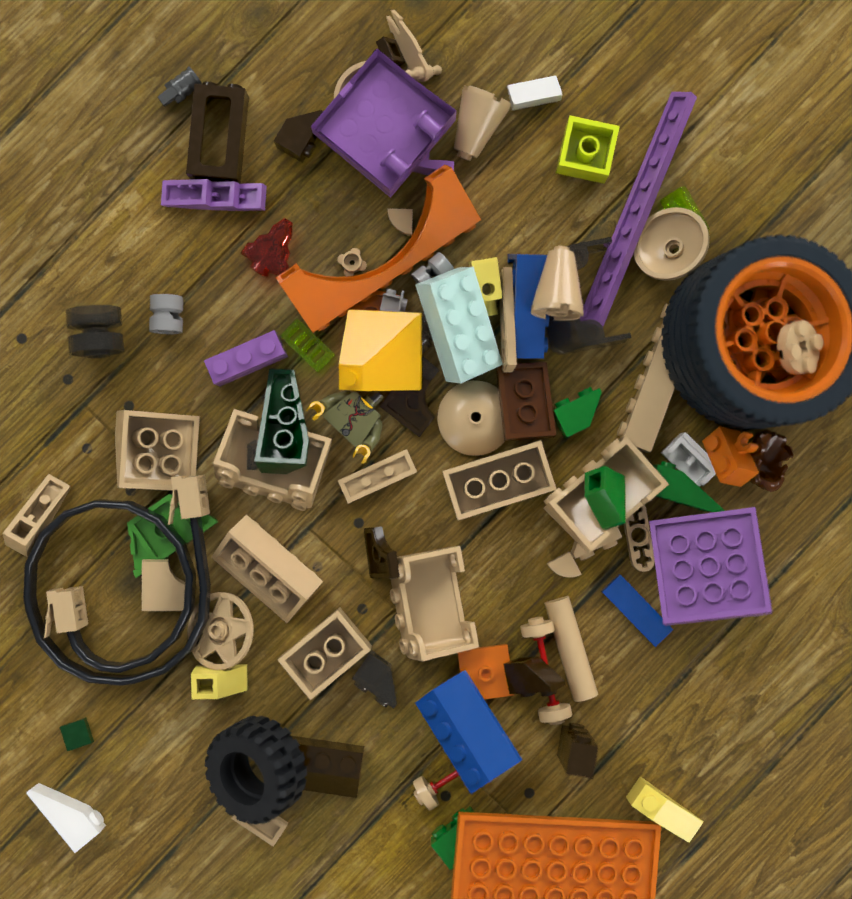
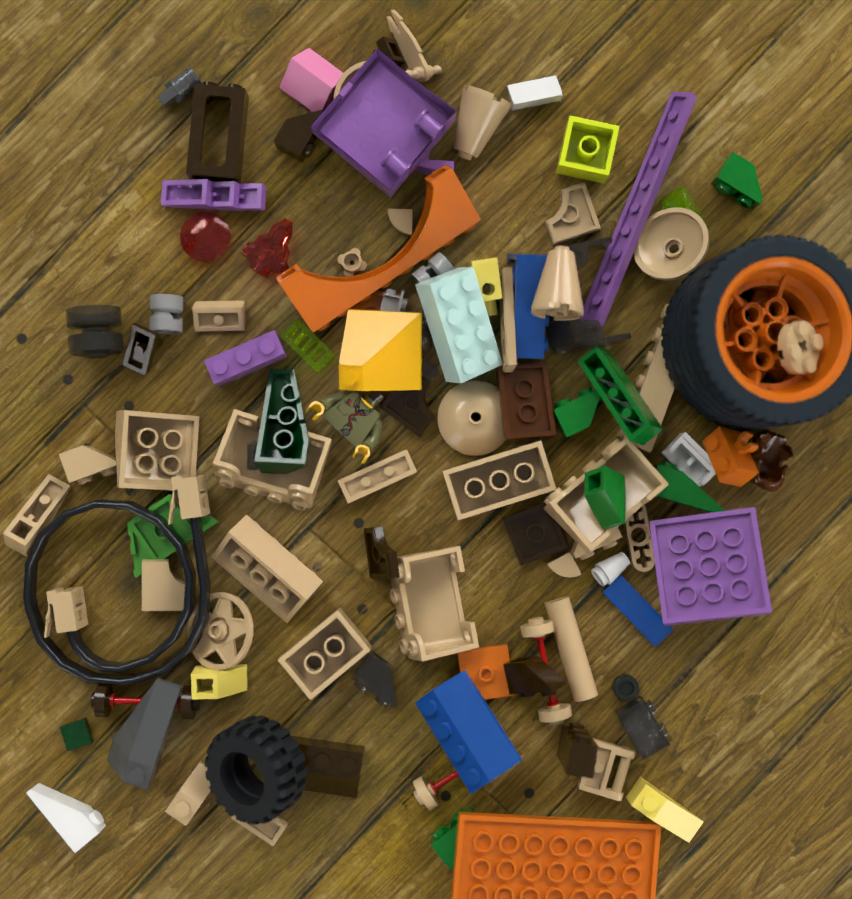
none -> tan slope [59,445,117,486]
none -> dark brown axle [91,684,201,720]
none -> dark grey wedge [107,678,182,790]
none -> dark brown slope [123,322,163,375]
none -> tan slope [165,761,210,826]
none -> clear red dish [180,212,231,263]
none -> tan slope [192,301,245,332]
none -> bright pink slope [279,48,343,112]
none -> dark brown tile [502,502,568,566]
none -> tan tile [545,182,601,246]
none -> green brick [577,345,664,445]
none -> tan plate [577,738,636,801]
none -> white cone [591,552,630,586]
none -> pearl dark grey tile [612,674,639,701]
none -> clear smoke brick [614,696,670,760]
none -> green slope [711,152,763,210]

